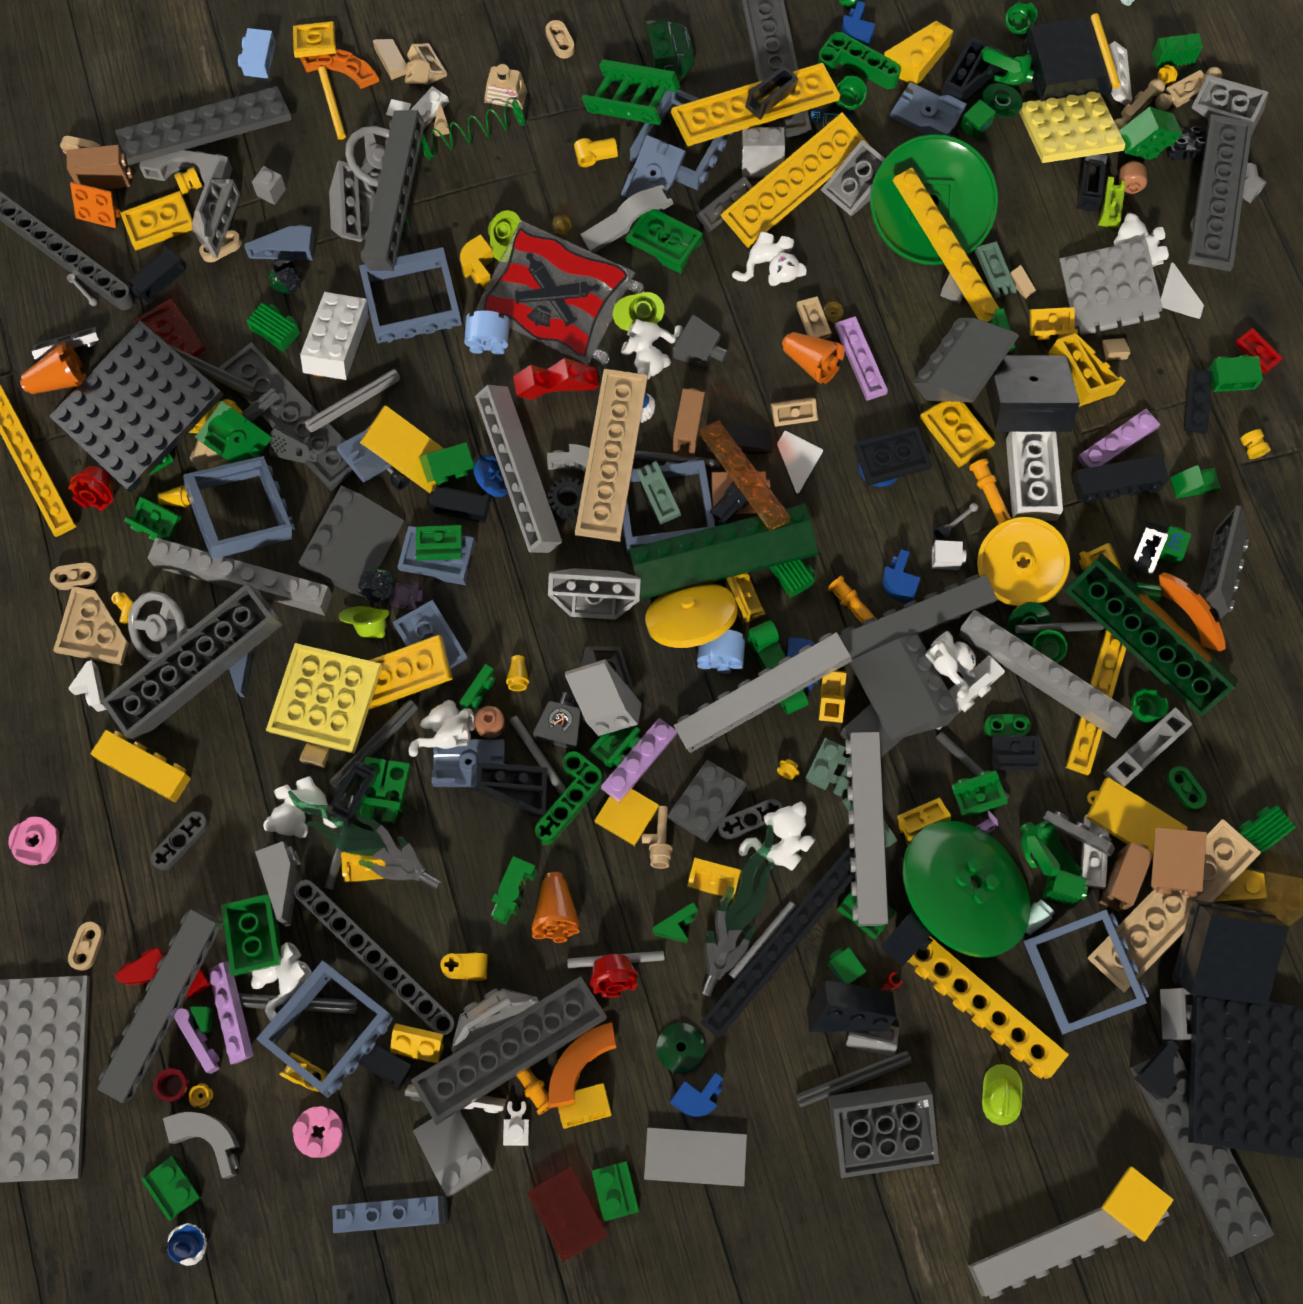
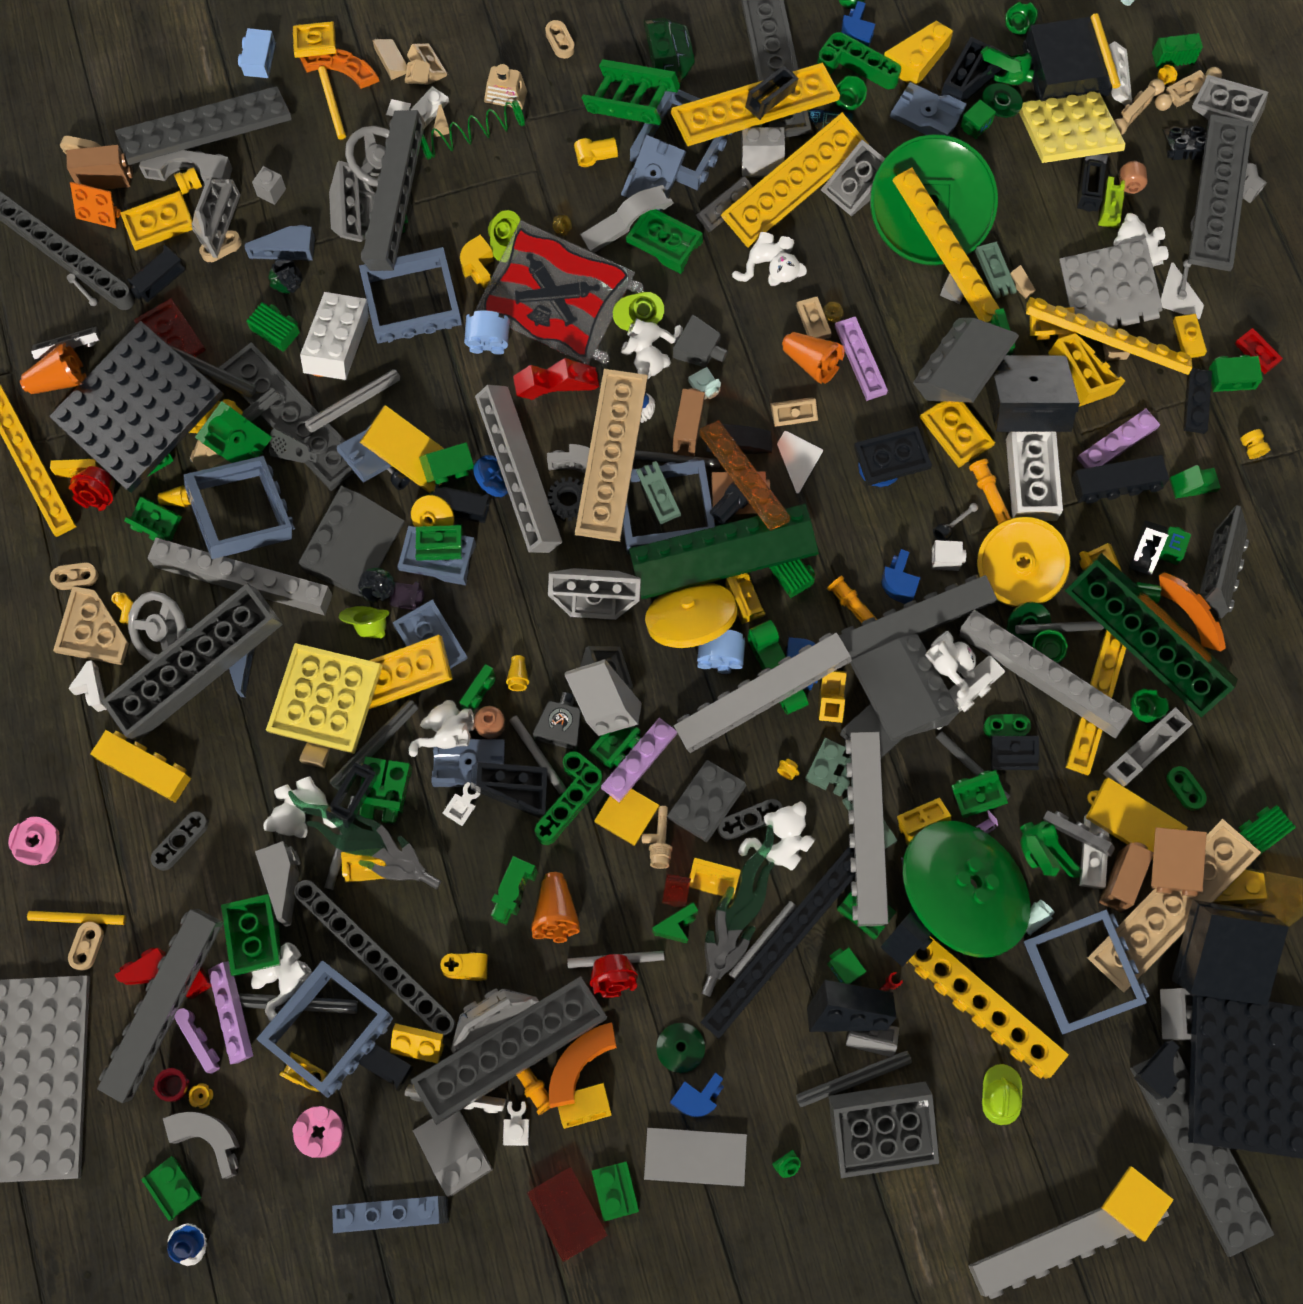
green slope [190,1007,214,1034] -> none
green brick [1042,870,1088,908] -> none
green brick [1119,107,1183,160] -> none
none -> yellow bar [27,911,126,925]
none -> yellow plate [50,459,102,478]
none -> yellow dish [411,495,454,527]
none -> white plate [442,782,481,826]
none -> clear red bracket [662,874,691,907]
none -> light aqua bracket [688,367,721,400]
none -> green plate [772,1150,801,1178]
none -> yellow plate [1026,297,1192,375]
none -> yellow plate [1173,314,1207,358]
none -> light grey hinge [1177,260,1192,300]

